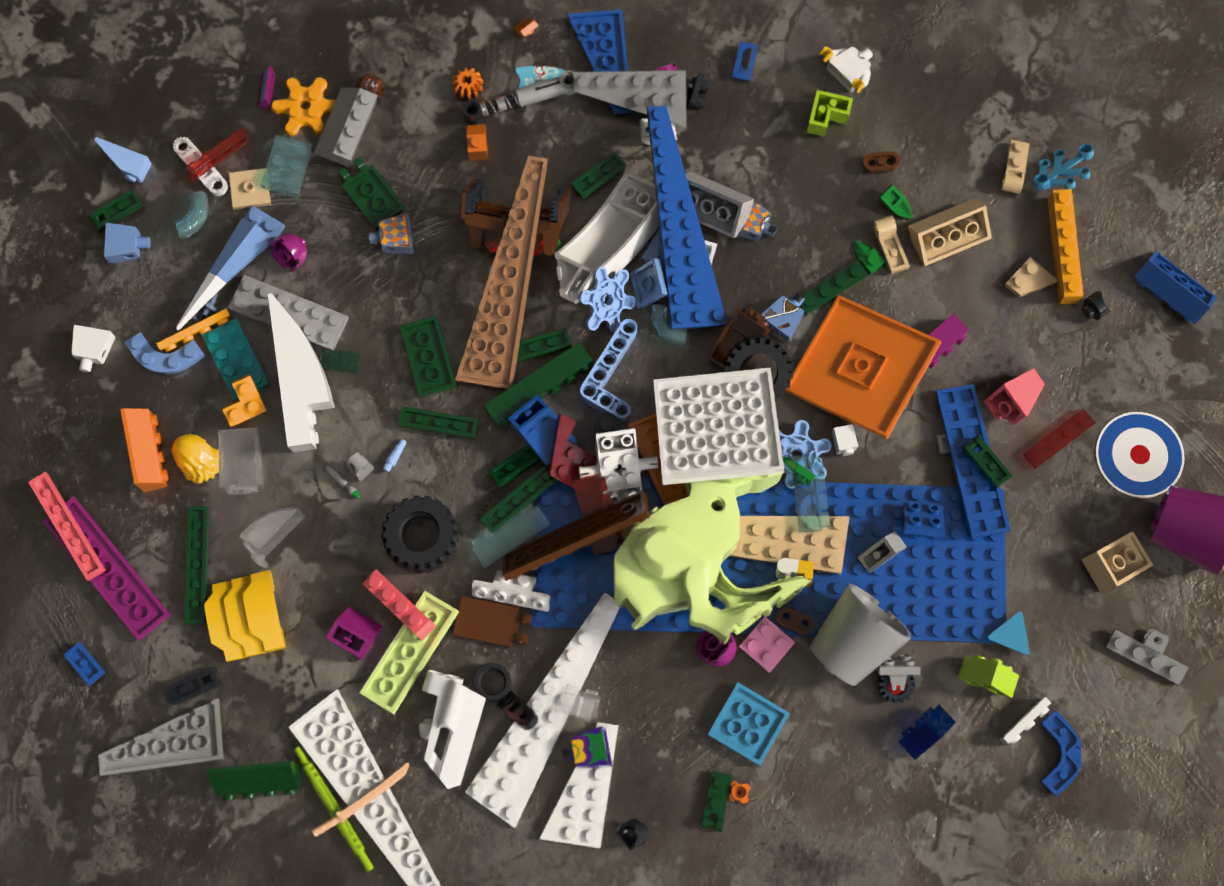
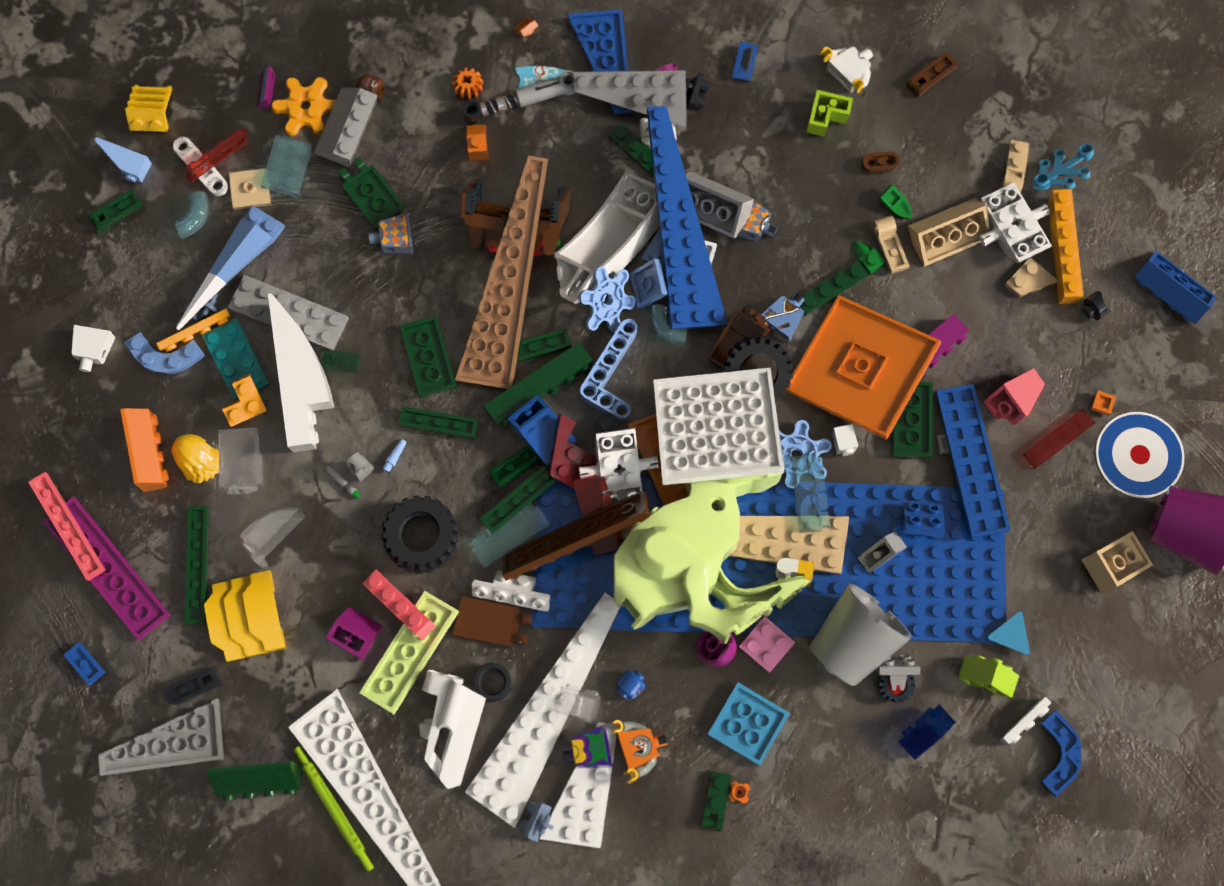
medium blue torso [104,223,151,263] -> none
magenta cylinder [270,233,307,272] -> none
light nougat sword [312,763,409,837] -> none
black plate [497,691,538,730] -> none
dark green plate [571,152,627,200] -> none
black piece [616,819,648,850] -> none
reddish brown plate [775,607,814,635] -> none
green plate [782,456,816,487] -> none
dark green plate [961,435,1013,489] -> none
light grey plate [1105,628,1189,685] -> none
none -> yellow plate [125,85,172,132]
none -> sand blue hips [518,801,554,842]
none -> dark green plate [608,122,654,179]
none -> torso [609,720,668,783]
none -> blue head [616,670,646,700]
none -> dark green plate [892,382,933,459]
none -> reddish brown plate [907,52,958,97]
none -> white slope [979,183,1052,263]
none -> orange plate [1090,390,1116,416]

